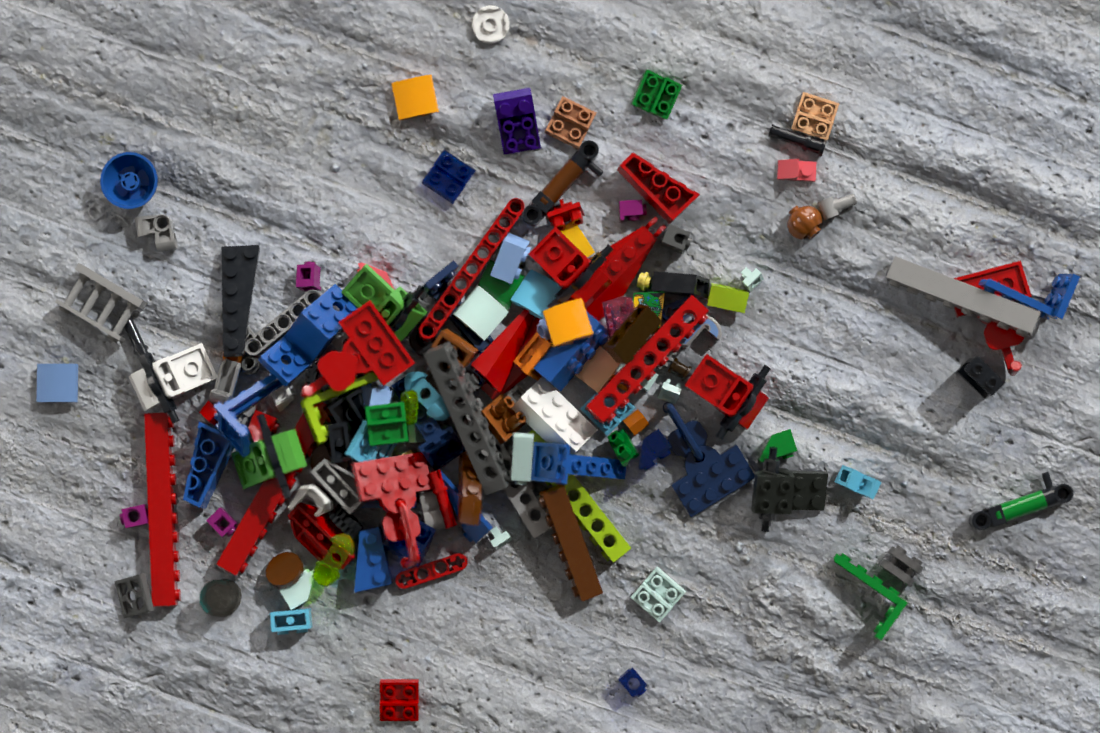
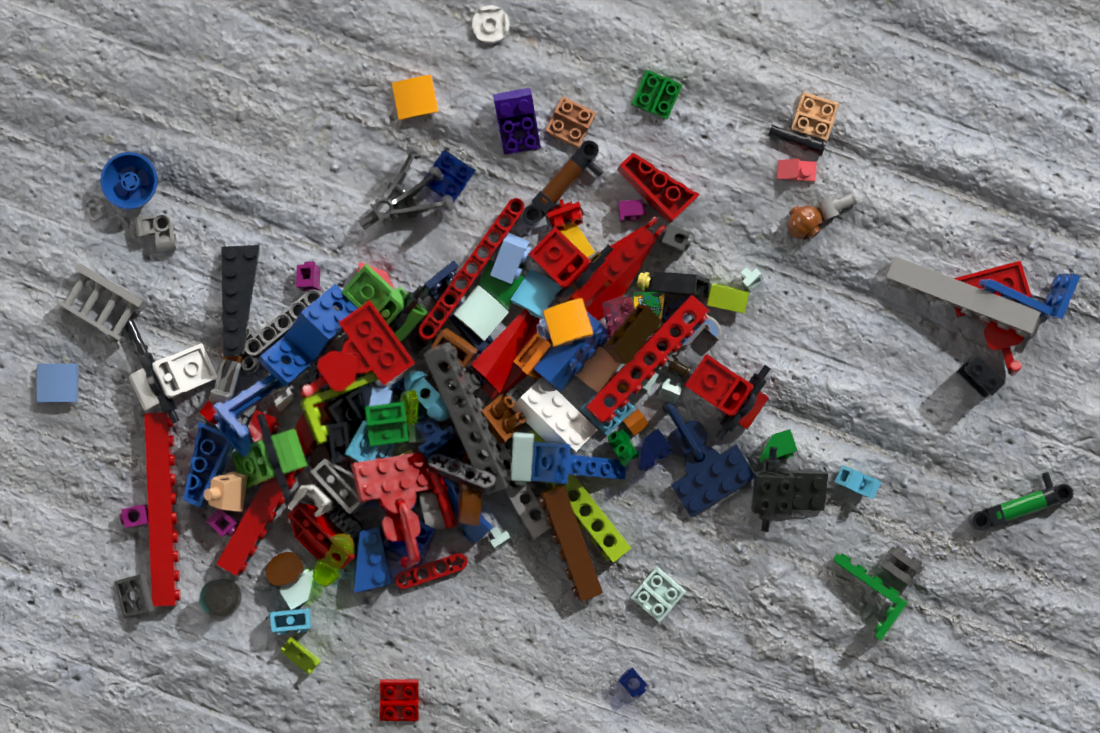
none -> light nougat torso [204,471,248,512]
none -> lime hinge [280,636,322,676]
none -> dark grey piece [358,146,454,230]
none -> black beam [428,453,496,493]

